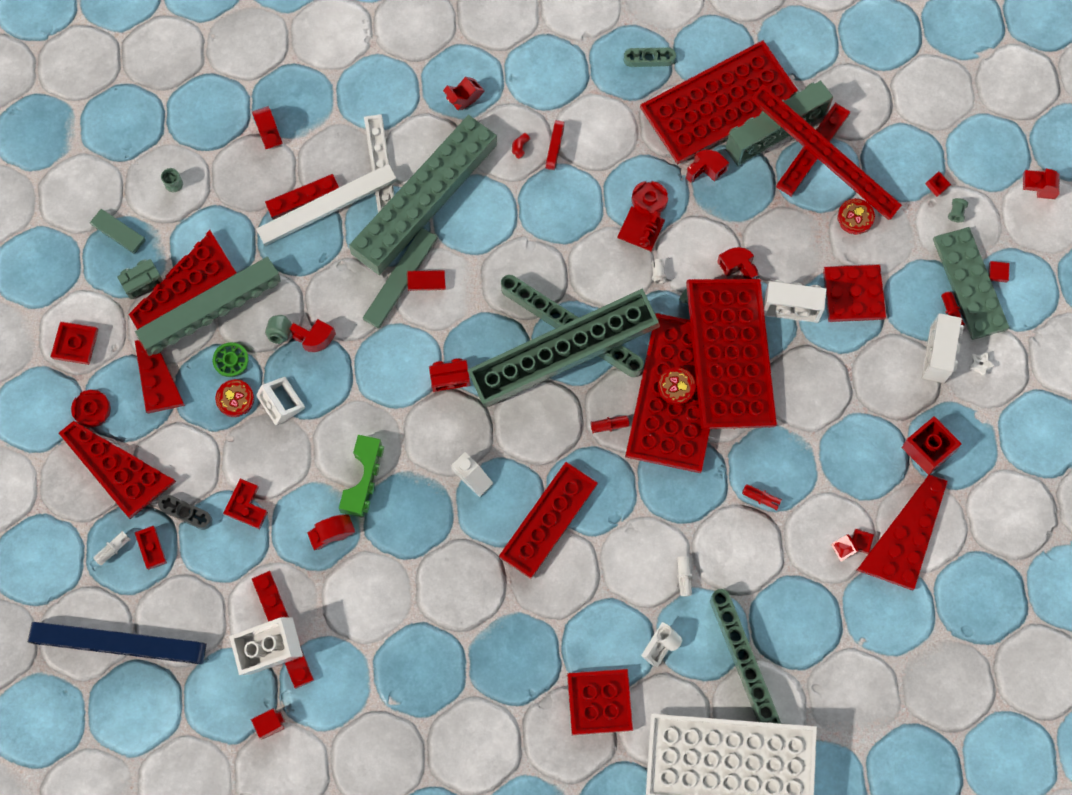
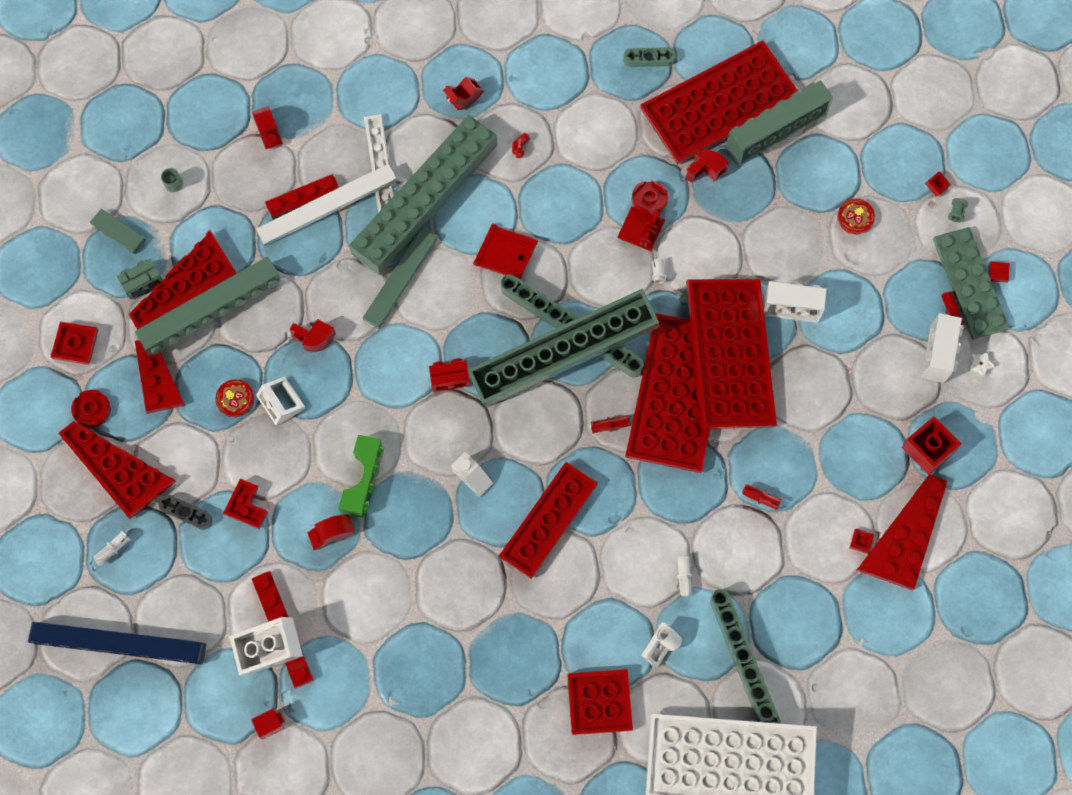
red plate [135,526,167,570] -> none
bright green wheel [212,342,249,377] -> none
sand green head [265,315,292,344] -> none
red tile [407,270,446,291] -> none
red beam [546,120,565,170] -> none
tile [657,367,696,406] -> none
red brick [717,247,758,279] -> none
red plate [750,84,902,220] -> none
red plate [776,102,850,197] -> none
red plate [823,265,886,322] -> none
tile [831,534,859,561] -> none
red brick [1023,168,1060,199] -> none
none -> red container [473,223,538,280]

